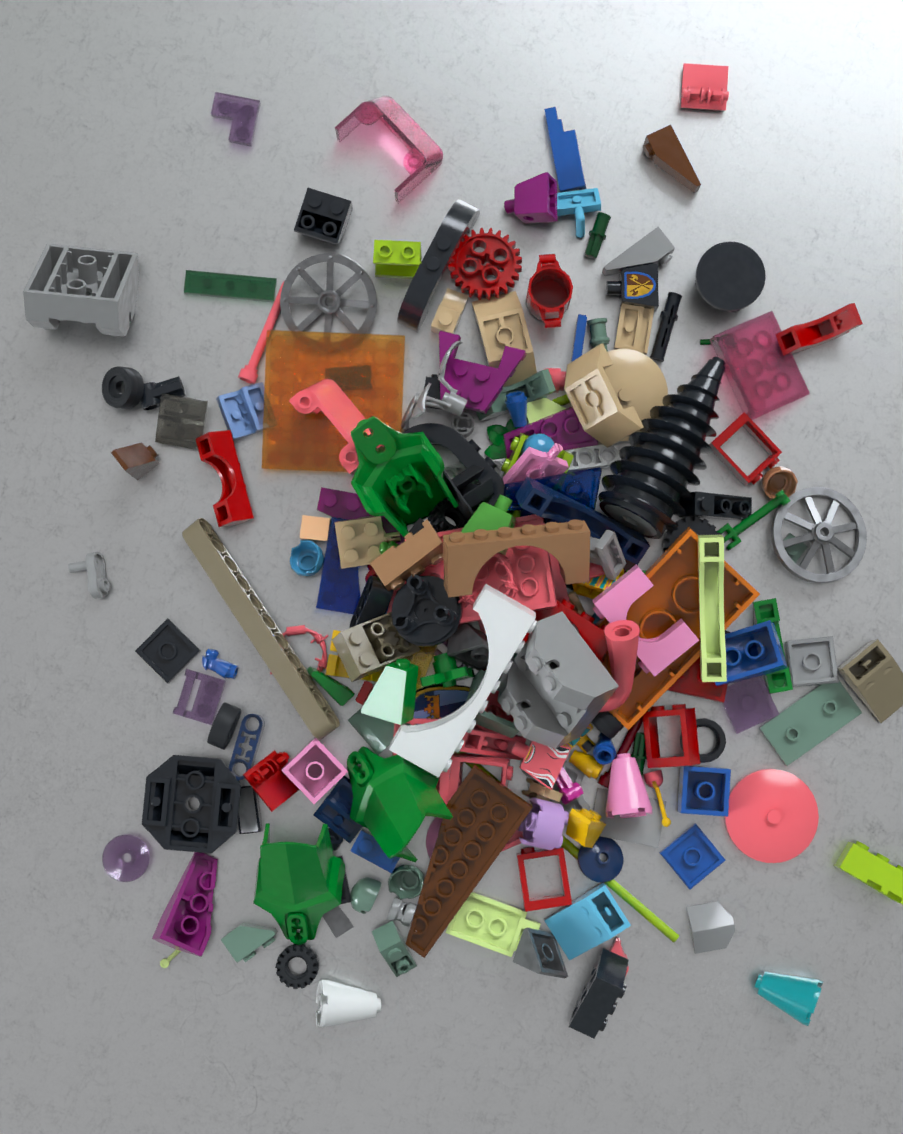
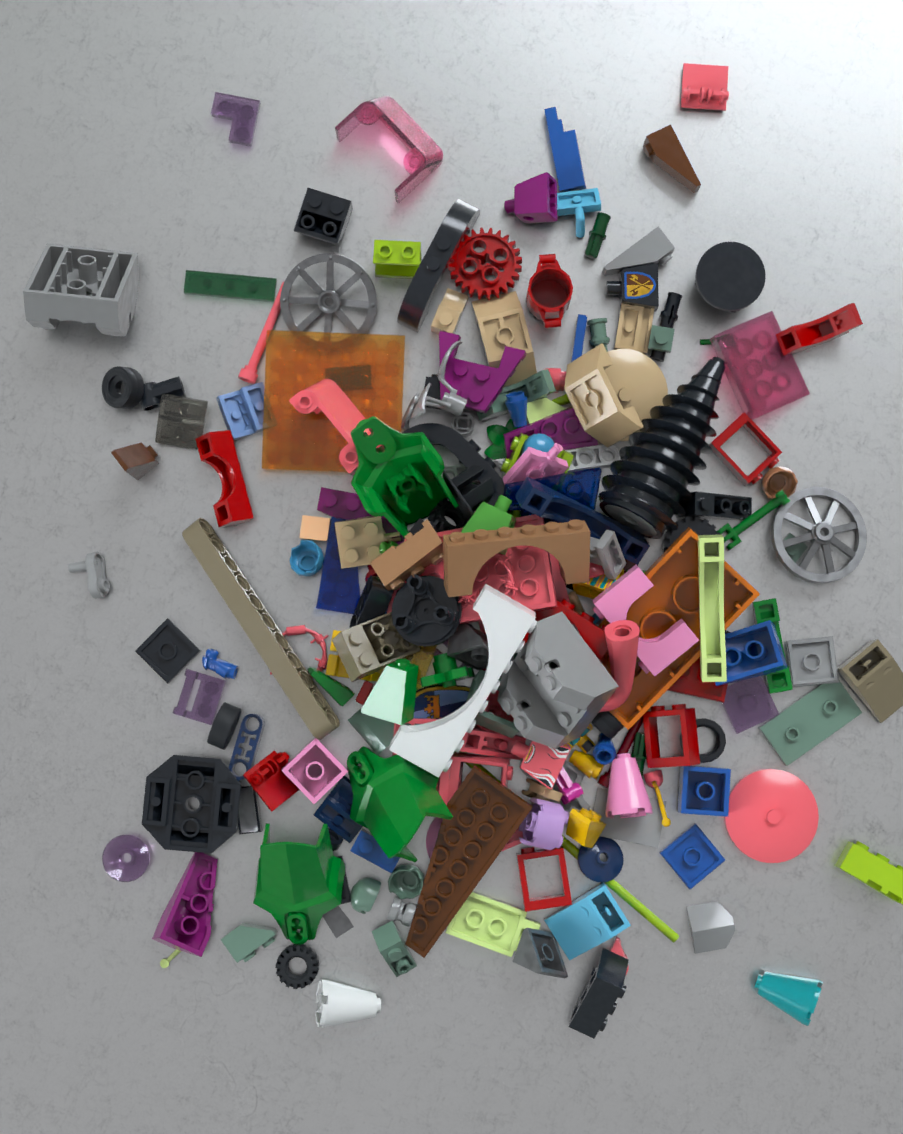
none -> sand green plate [648,325,675,353]

